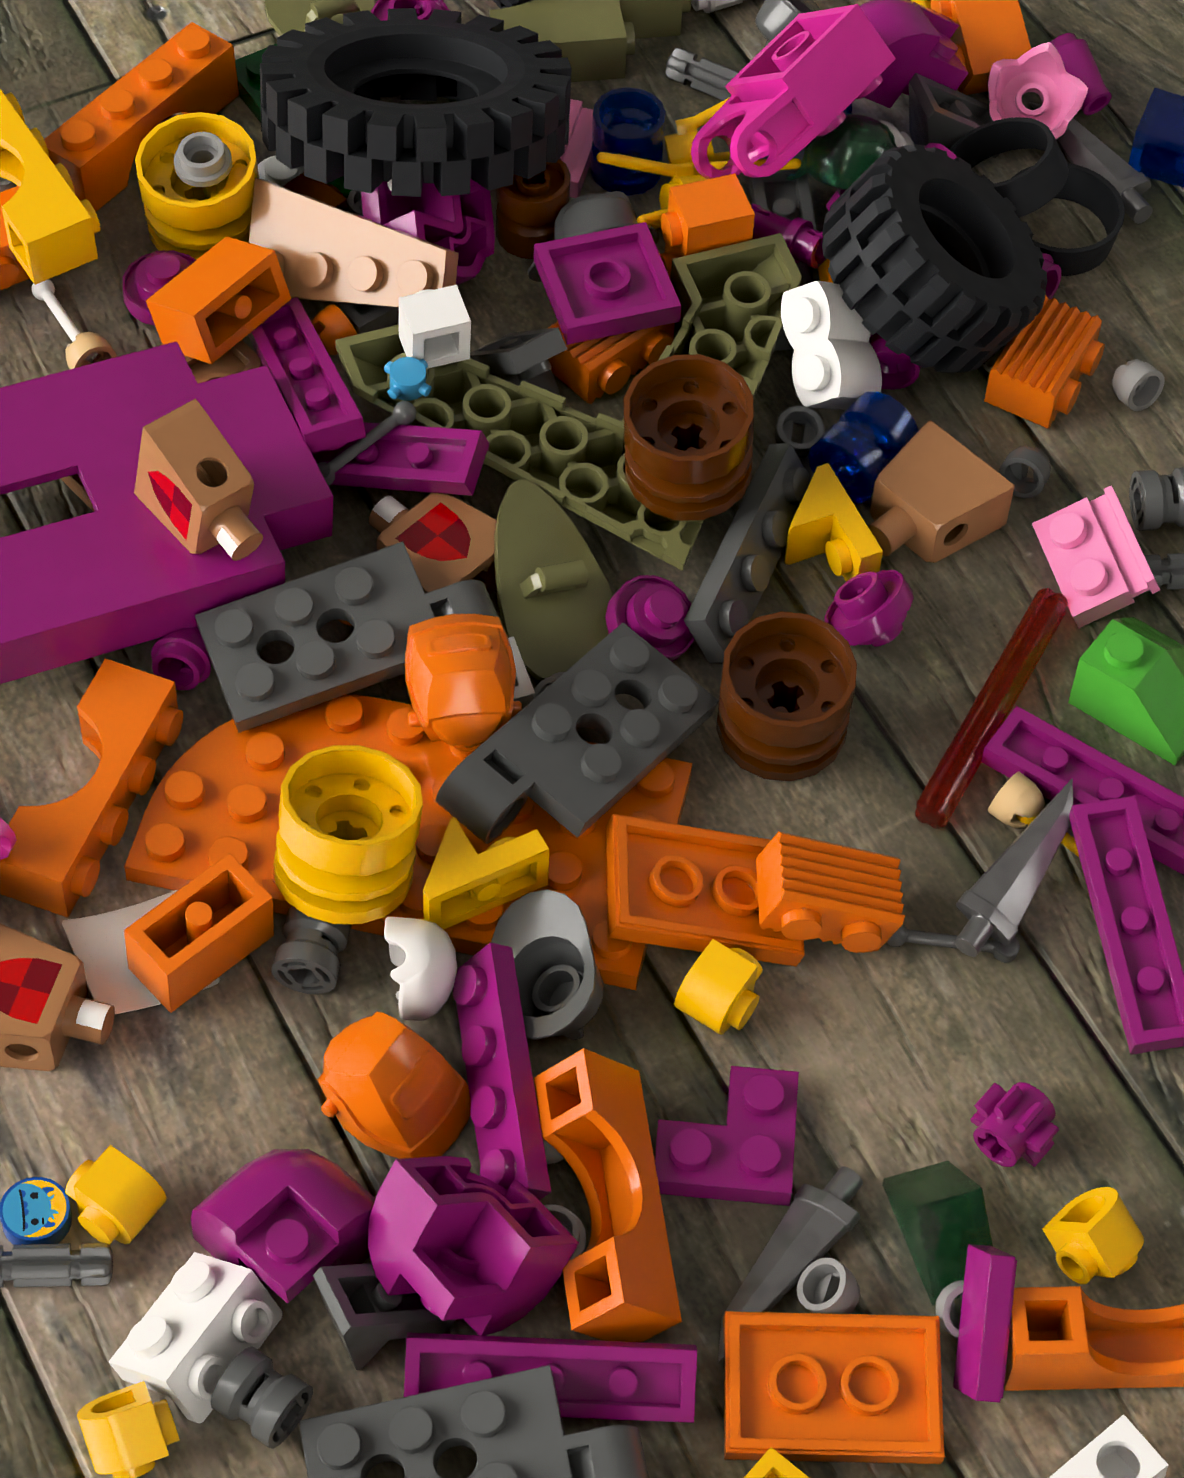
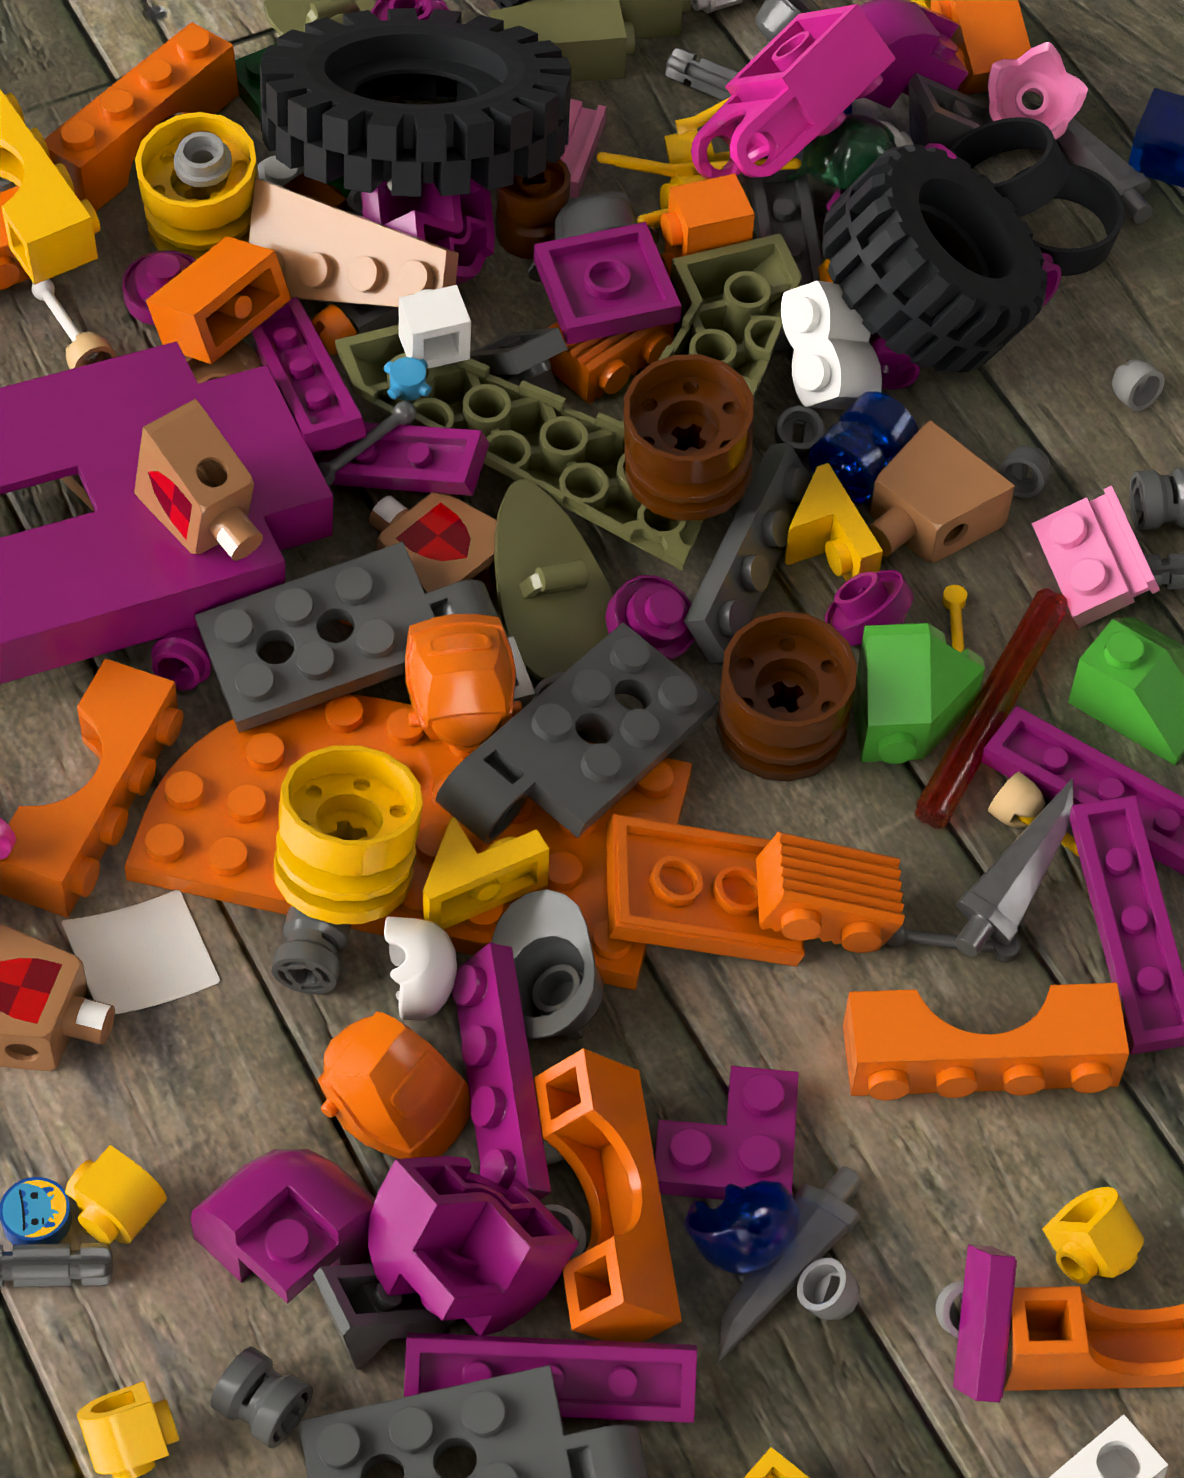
white bracket [109,1252,282,1424] -> none
orange brick [124,853,274,1013] -> none
clear blue wheel [590,87,666,196] -> none
yellow plate [674,939,763,1035] -> none
orange tile [723,1311,945,1464] -> none
magenta pin [751,203,825,269] -> none
clear green slope [882,1161,993,1306] -> none
magenta gear [971,1082,1059,1167] -> none
orange brick [984,294,1105,429] -> none
magenta cone [1050,33,1112,116] -> none
none -> clear blue hair [683,1180,800,1276]
none -> orange arch [843,983,1129,1100]
none -> bright green slope [852,623,985,764]
none -> yellow hinge [942,584,968,652]

